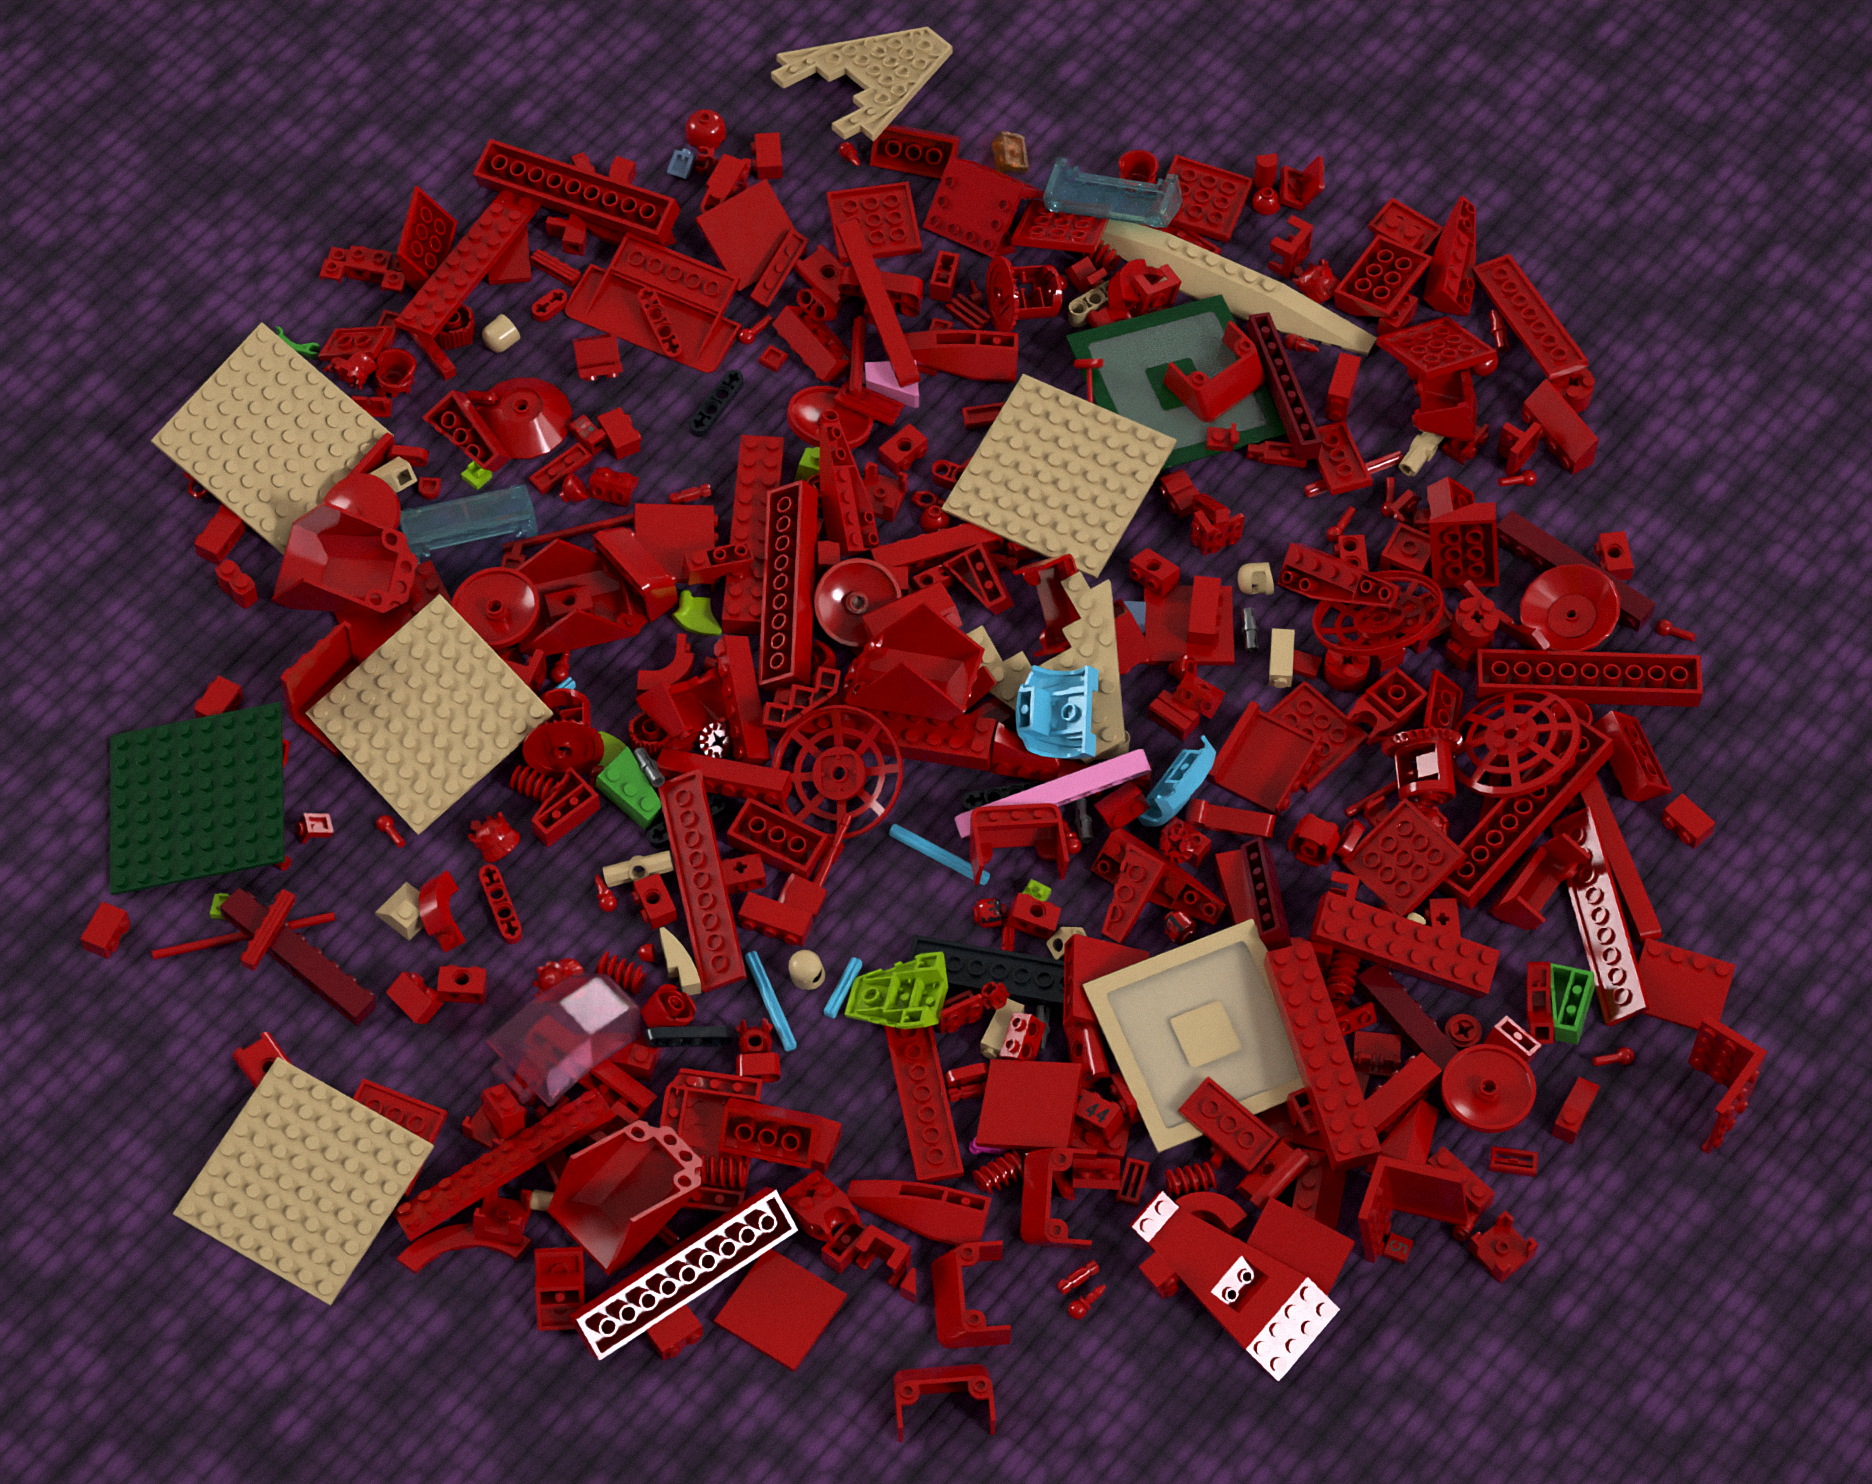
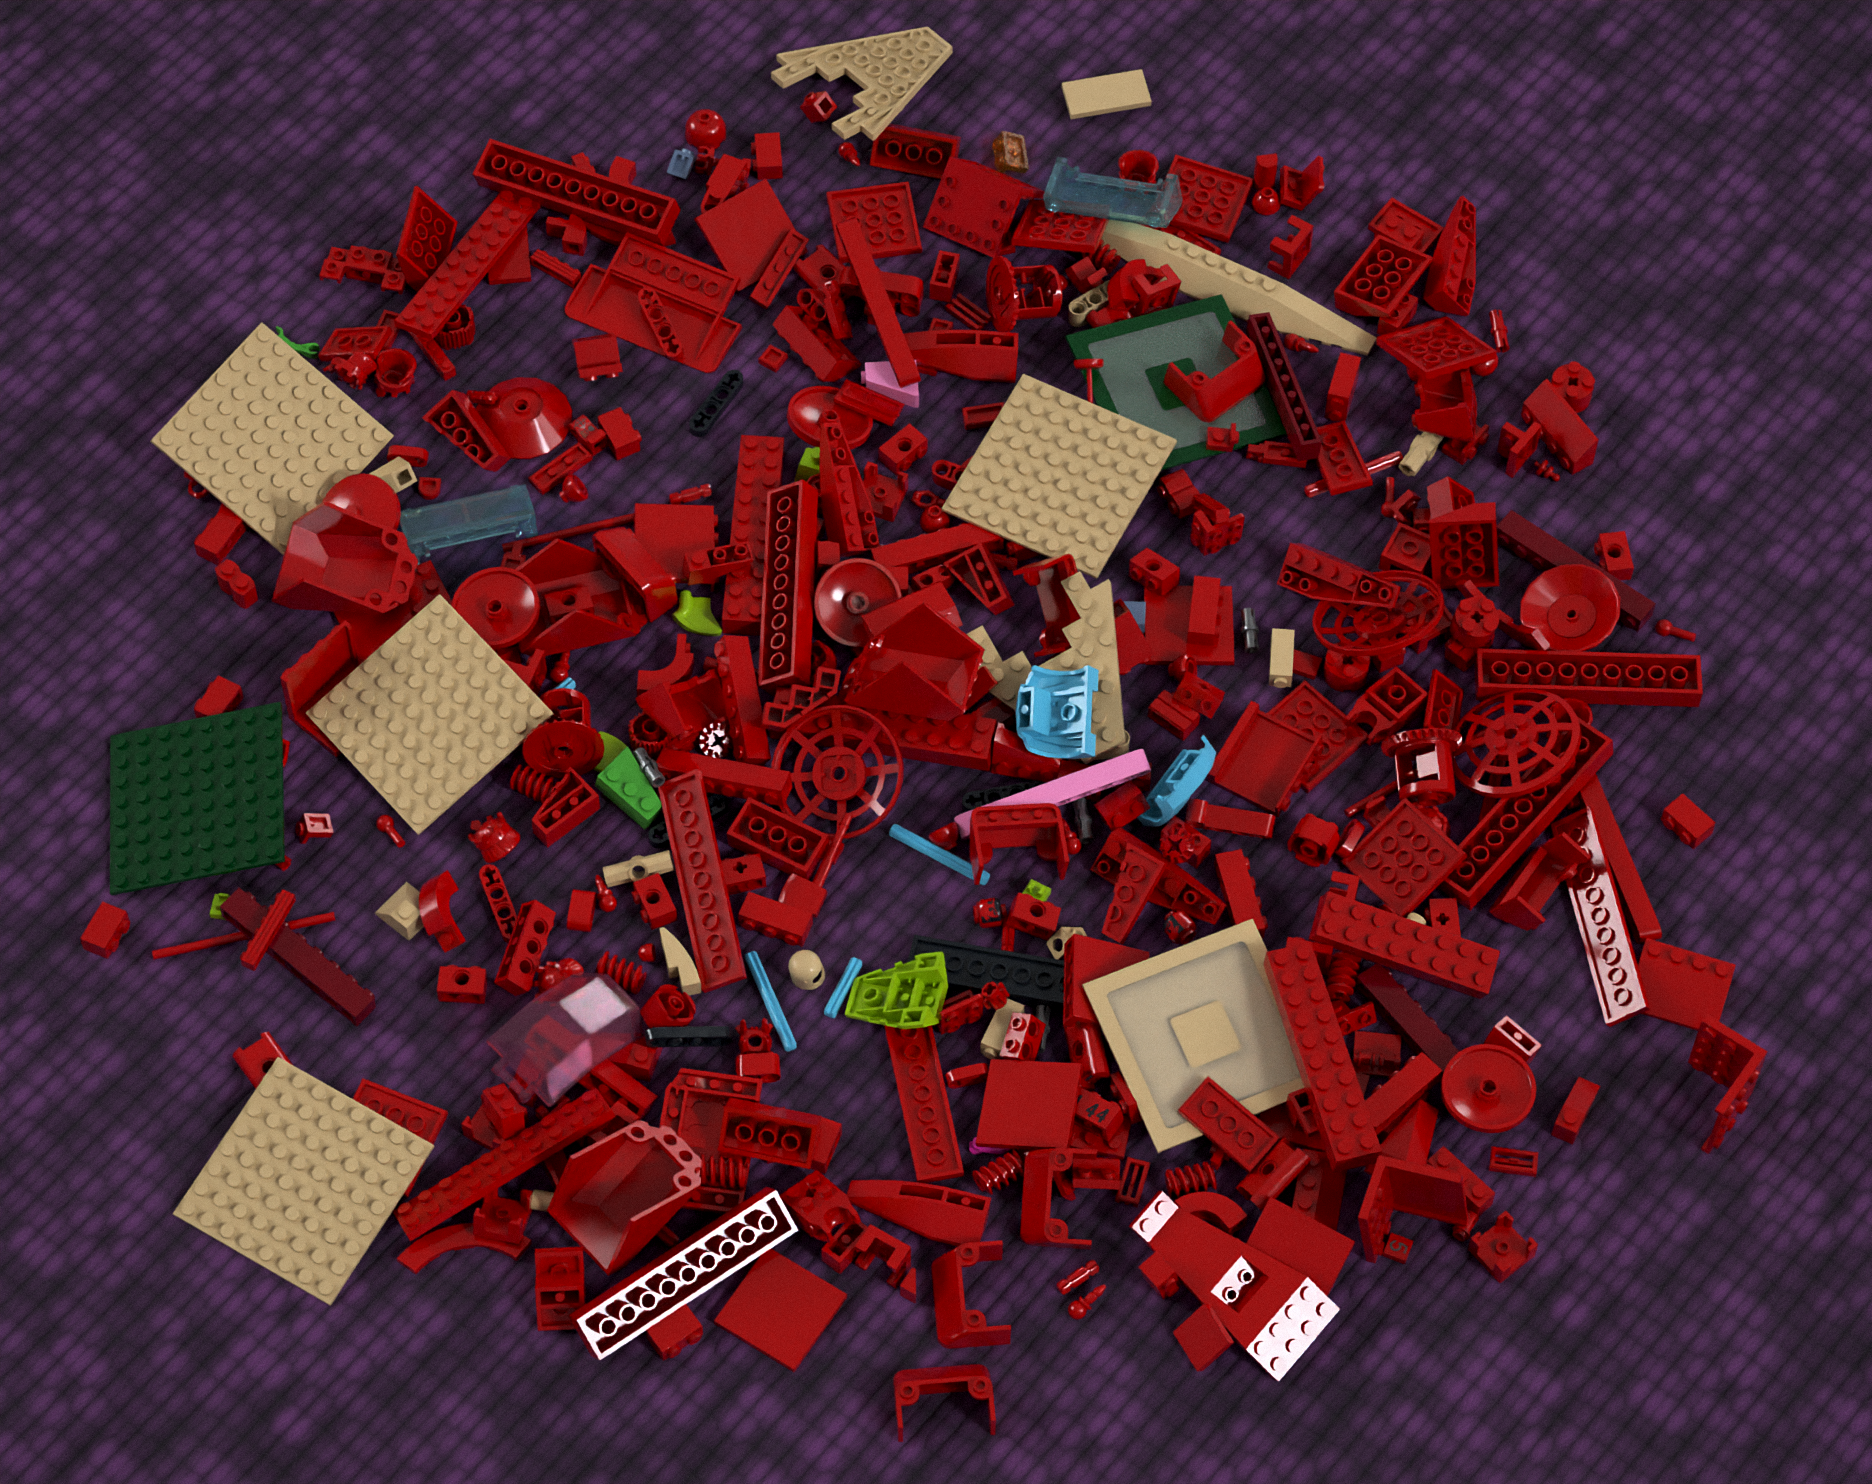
red tile [347,432,395,477] -> none
red hinge [350,395,393,418] -> none
red brick [386,971,444,1024] -> none
lime tile [461,461,492,490] -> none
tan helmet [482,314,520,353] -> none
red beam [532,289,568,322] -> none
red bracket [588,467,639,507] -> none
red hand [589,766,604,790] -> none
red bar [738,314,774,345] -> none
red axle [849,316,866,396] -> none
red axle [948,1081,987,1102] -> none
red hand [968,280,983,305] -> none
tan helmet [1238,562,1274,595] -> none
dark red brick [1241,836,1292,951] -> none
red hair [1292,259,1341,304] -> none
red bar [1326,506,1356,543] -> none
red brick [1333,535,1368,571] -> none
red gear [1444,1014,1482,1050] -> none
red plate [1472,253,1588,381] -> none
red bar [1498,470,1537,487] -> none
red arch [1525,962,1554,1044] -> none
bright green wedge [1551,963,1595,1045] -> none
red slope [1592,710,1672,802] -> none
red bar [1592,1047,1634,1067] -> none
none -> red brick [494,899,556,996]
none -> red beam [567,889,597,932]
none -> red brick [800,91,837,123]
none -> red hinge [822,280,853,340]
none -> red brick [928,822,959,850]
none -> tan tile [1062,69,1152,119]
none -> red tile [1173,1303,1234,1372]
none -> red hair [1534,460,1560,481]

